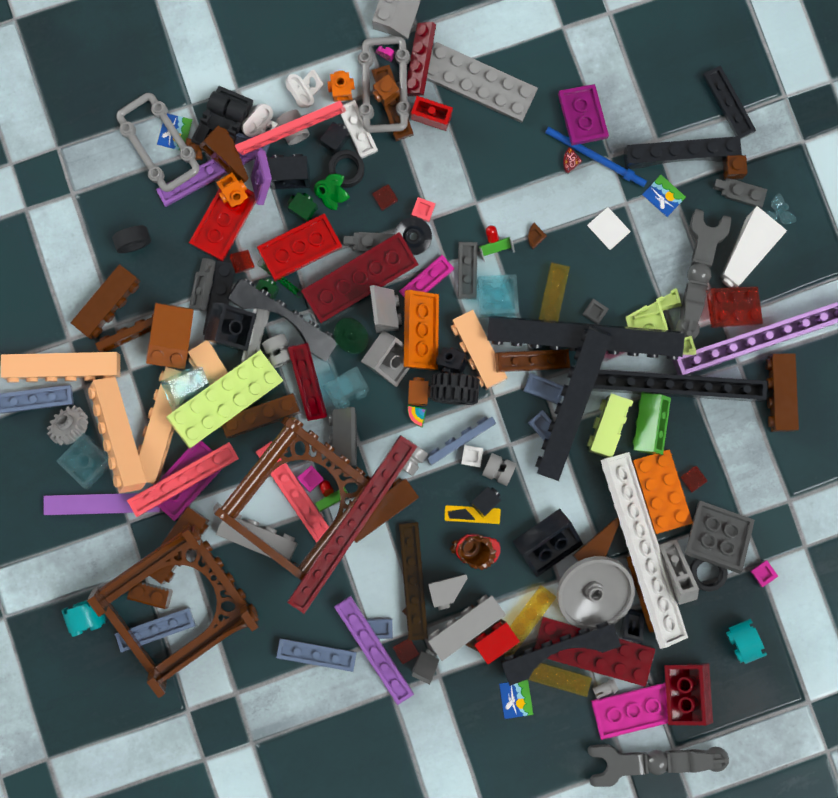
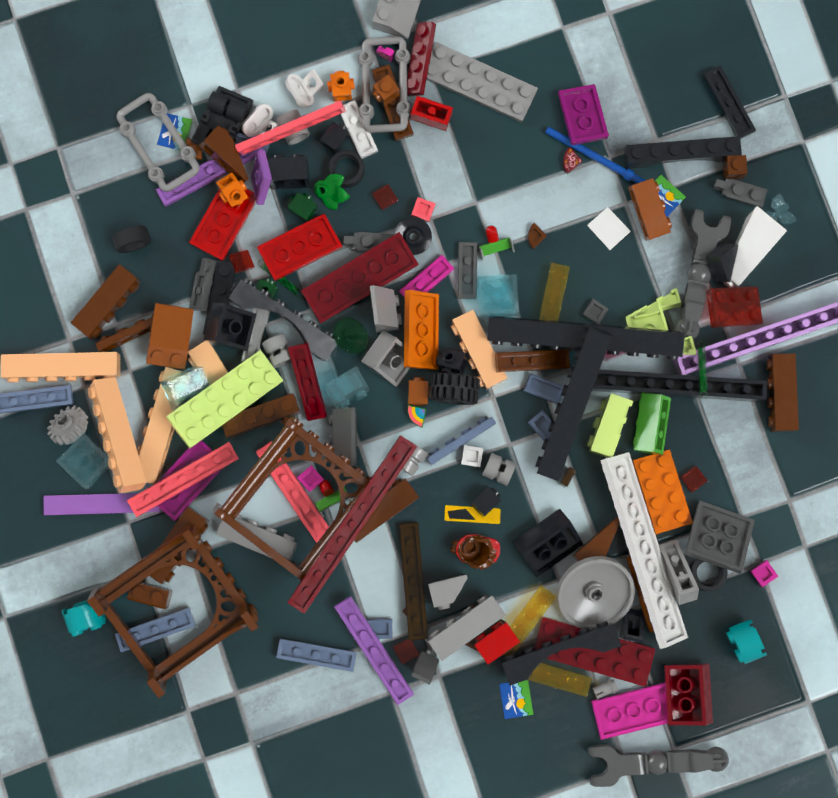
none -> dark brown tile [559,467,576,488]
none -> dark orange brick [628,178,672,241]
none -> green piece [698,341,707,398]
none -> black slope [706,243,739,282]

